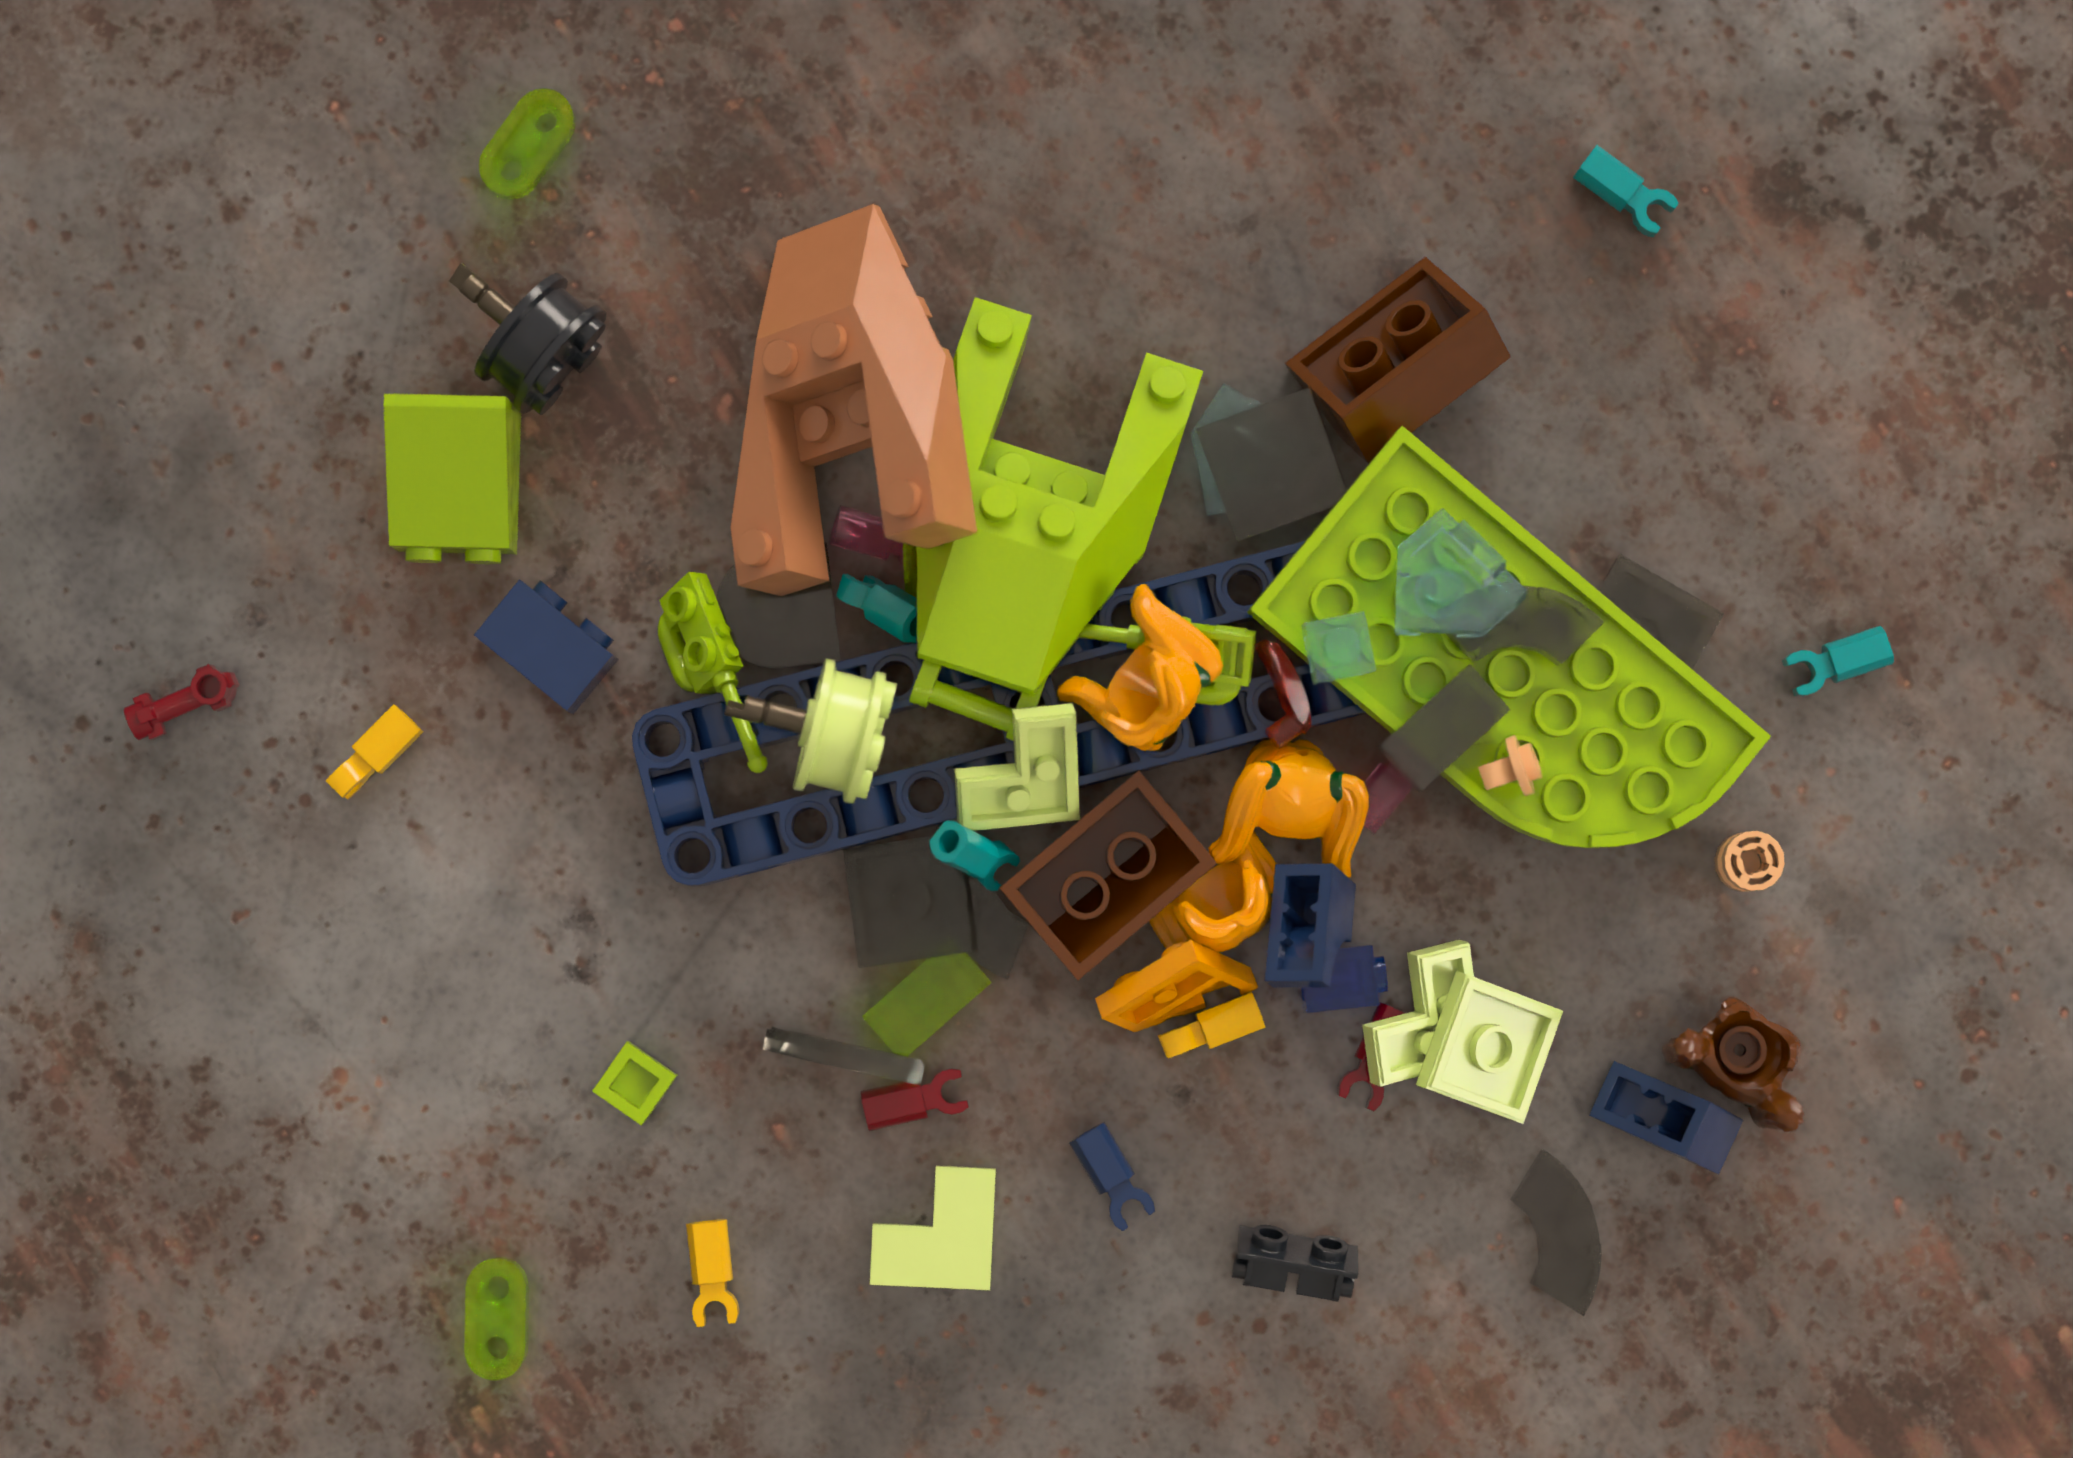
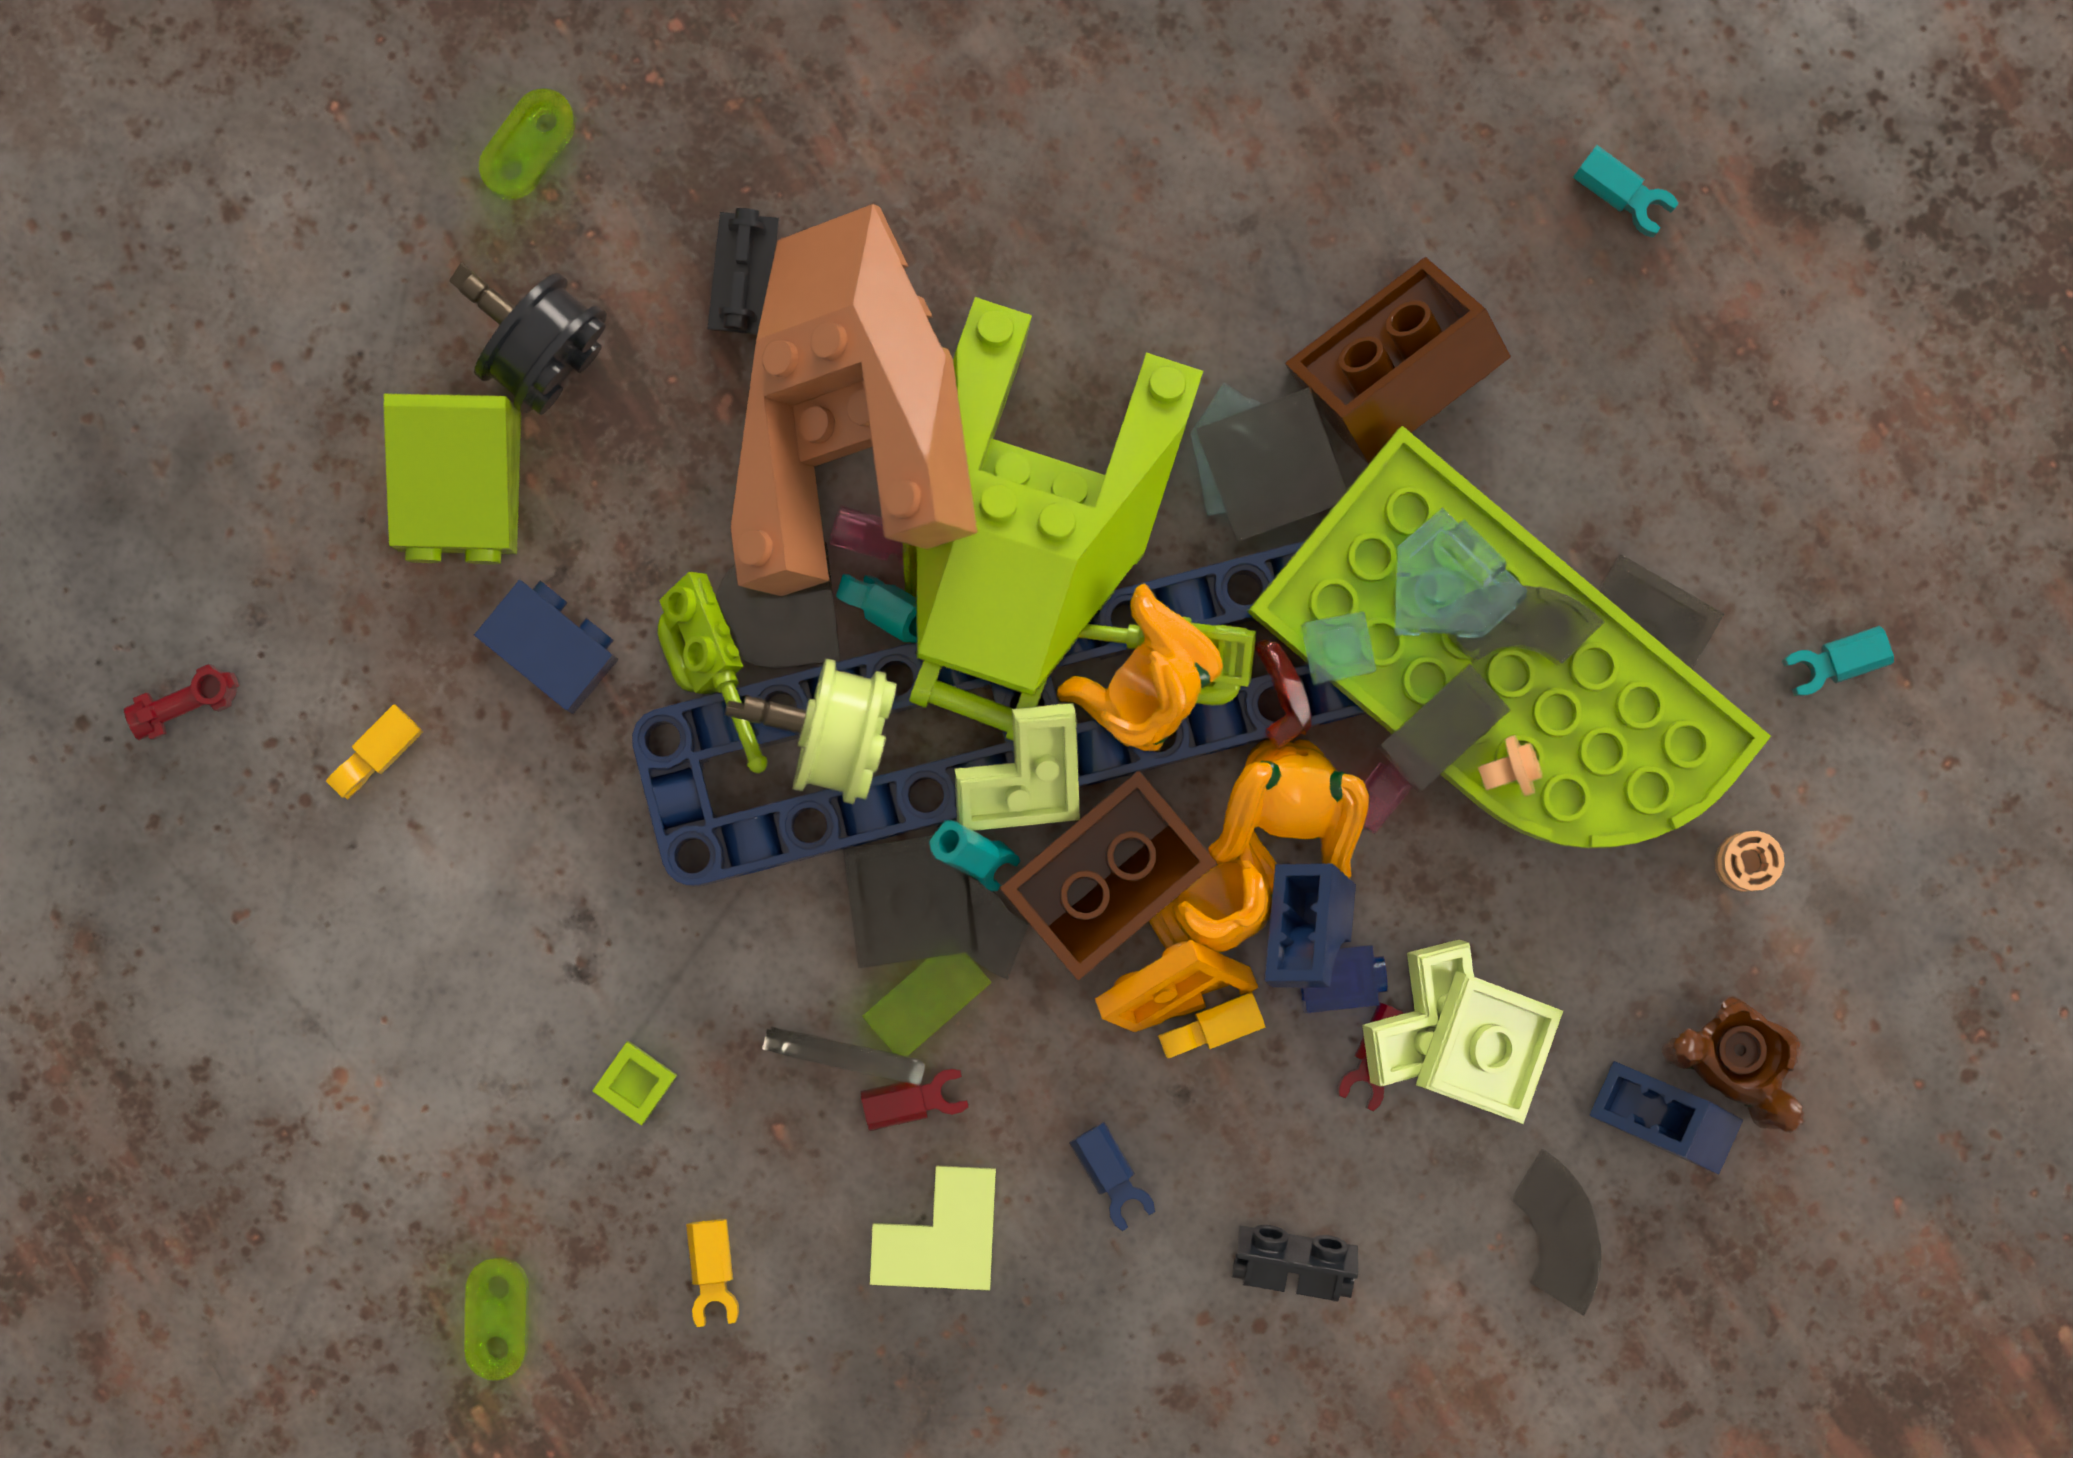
none -> black hinge [707,208,779,335]

